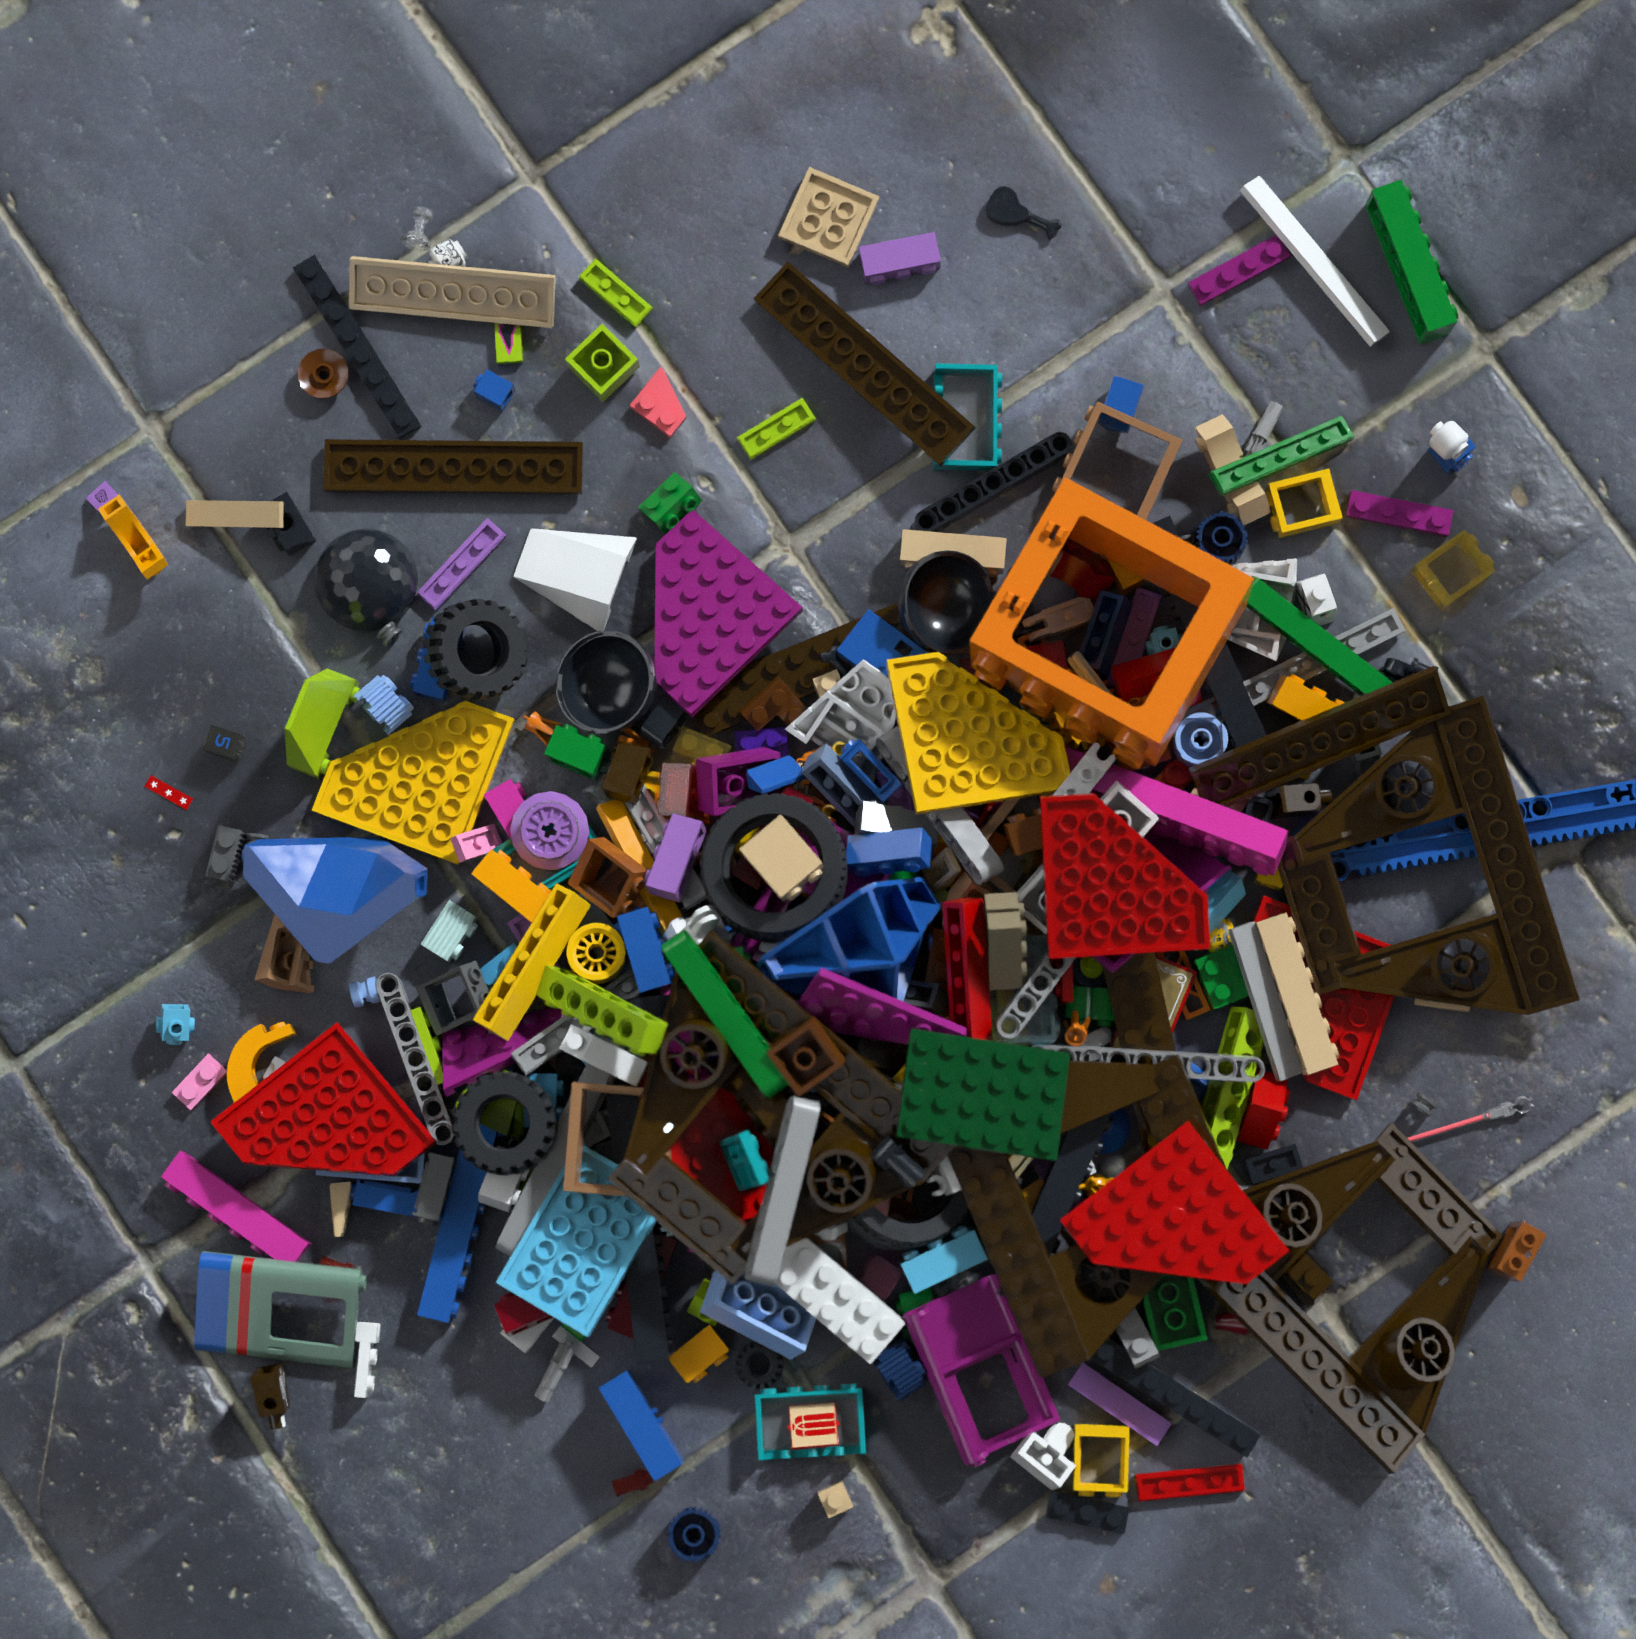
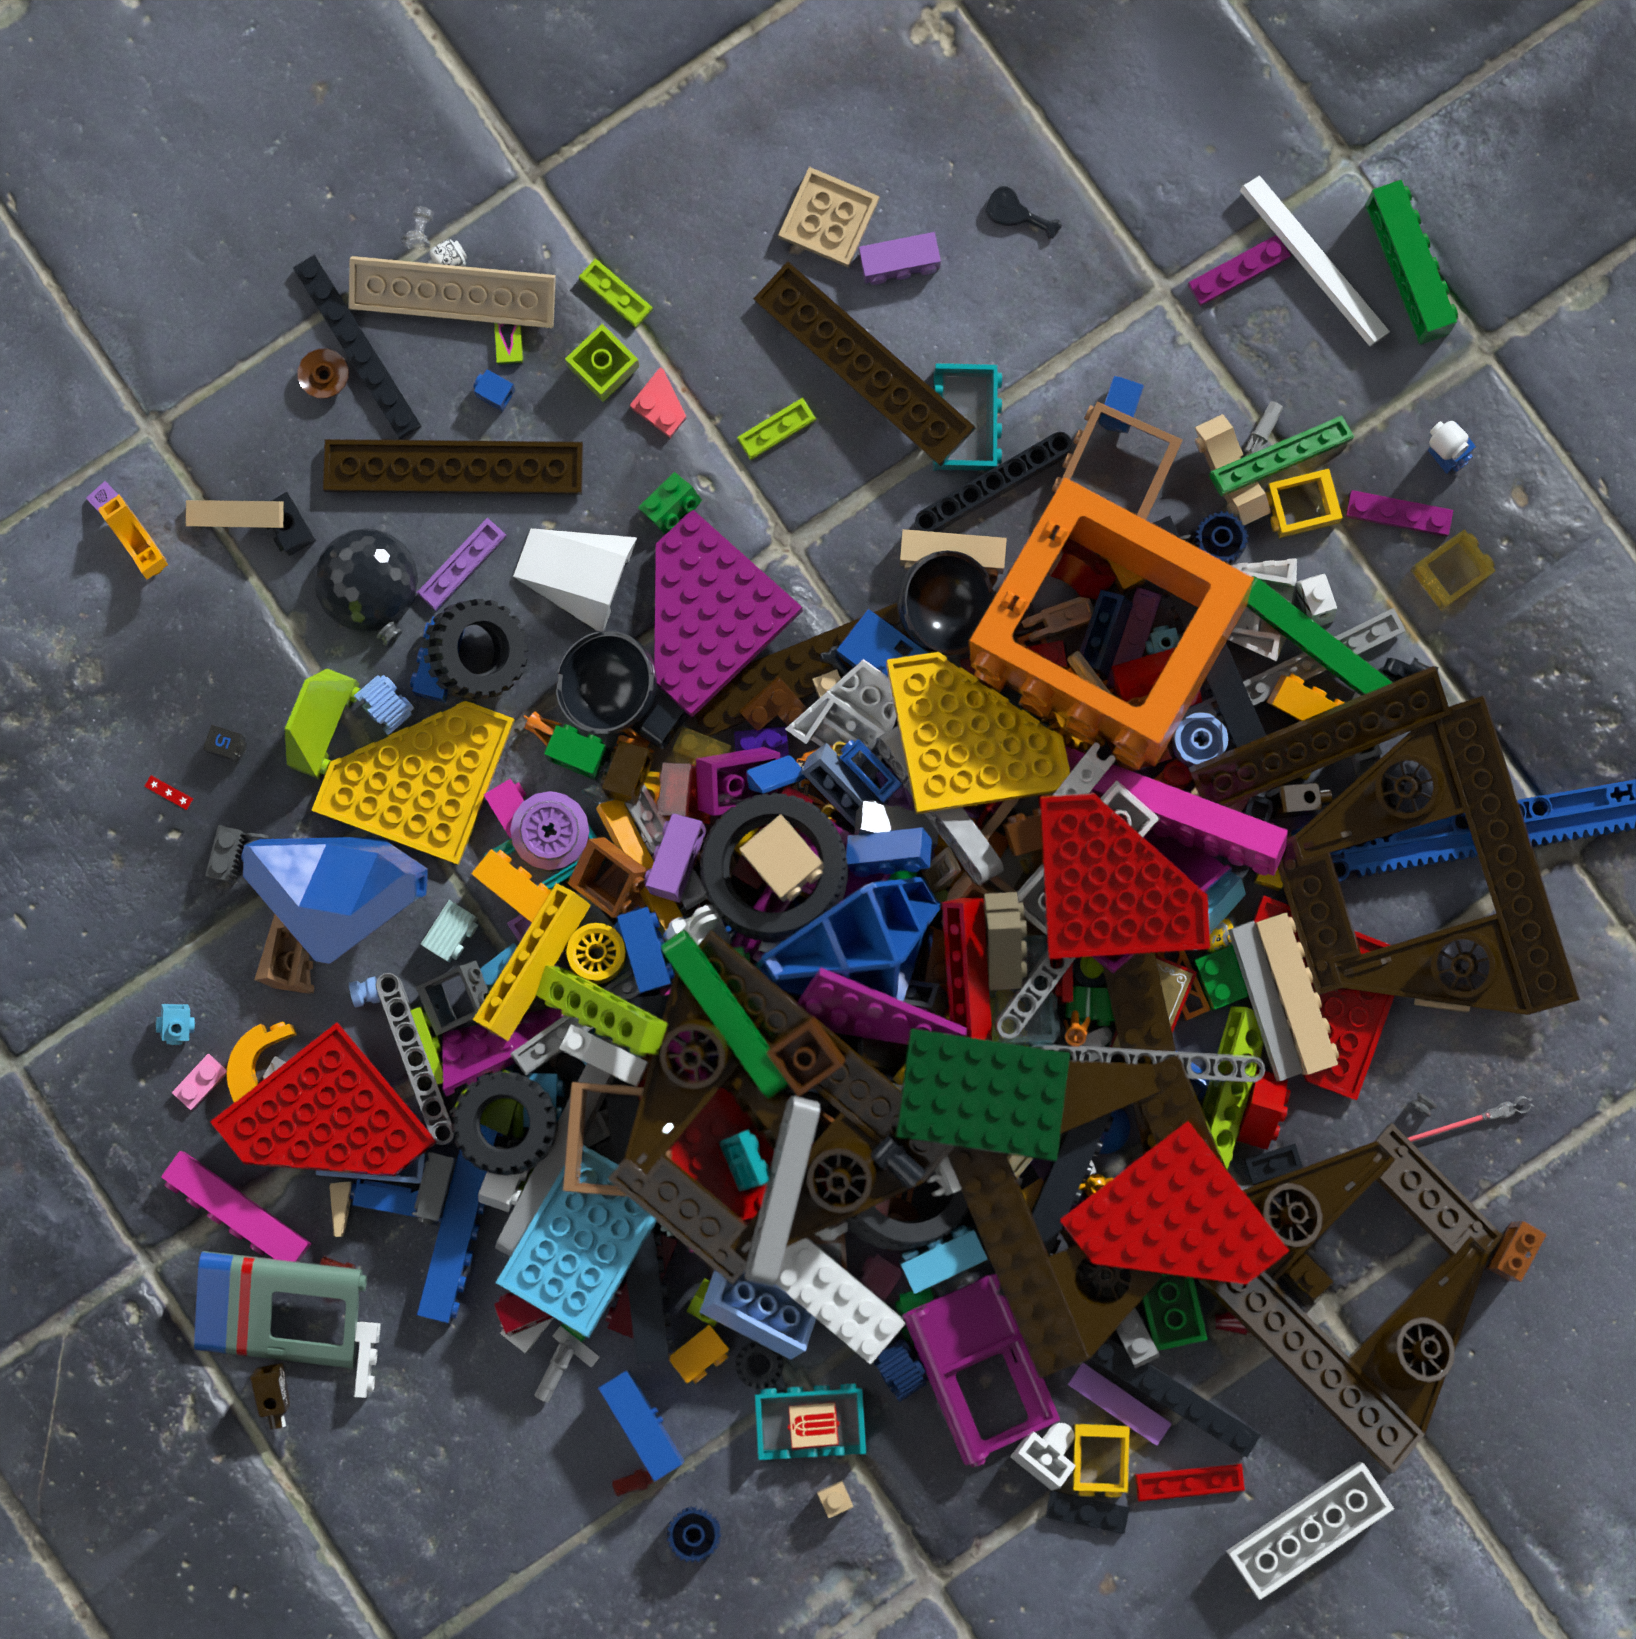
bright pink plate [450,824,502,863] -> none
none -> white brick [1226,1462,1394,1600]

